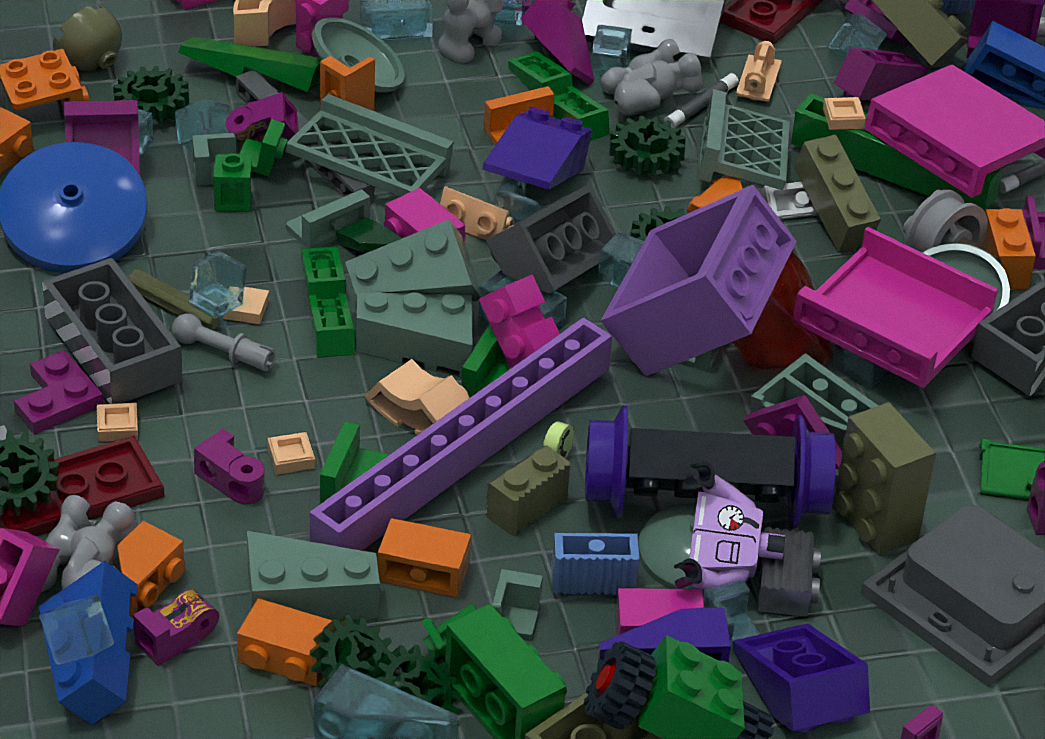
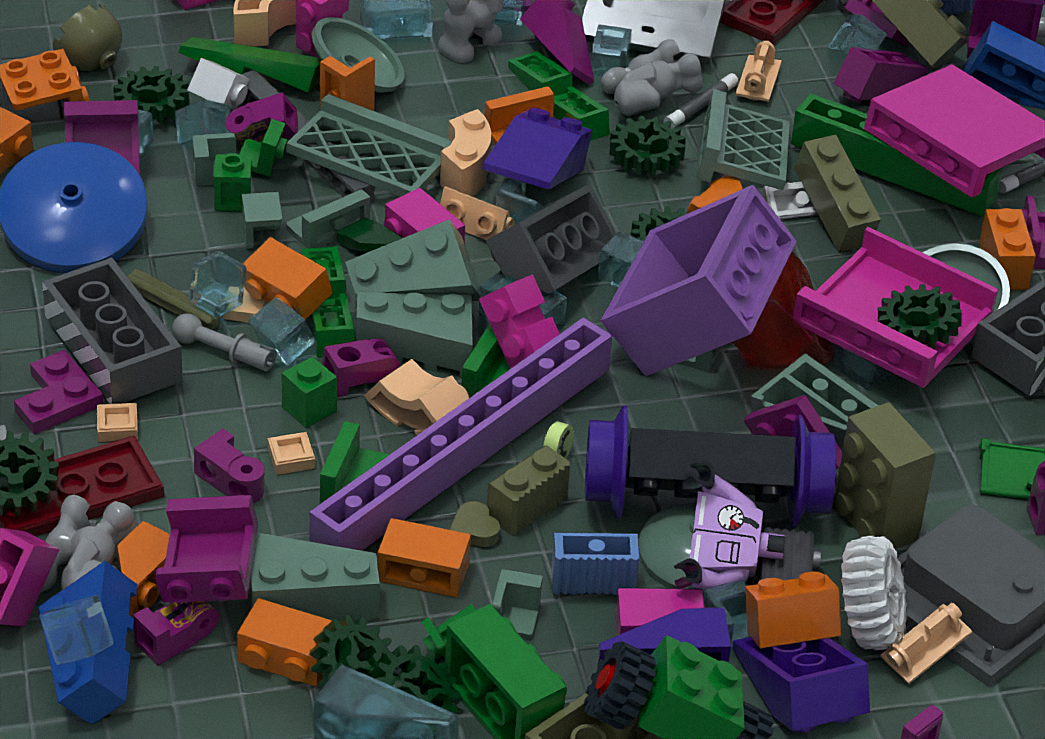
light nougat tile [823,97,866,130] -> none
light grey wheel [903,190,1001,264] -> none
none -> magenta panel [155,495,258,603]
none -> white brick [187,58,249,110]
none -> orange brick [240,237,333,322]
none -> sand green panel [242,192,282,249]
none -> clear light blue panel [248,297,316,366]
none -> green brick [281,356,337,428]
none -> magenta leg [322,339,400,397]
none -> light nougat brick [440,109,491,197]
none -> olive tile [450,501,500,547]
none -> orange brick [745,572,841,648]
none -> white gear [841,535,908,651]
none -> dark green gear [877,284,962,349]
none -> light nougat hinge [880,602,973,684]

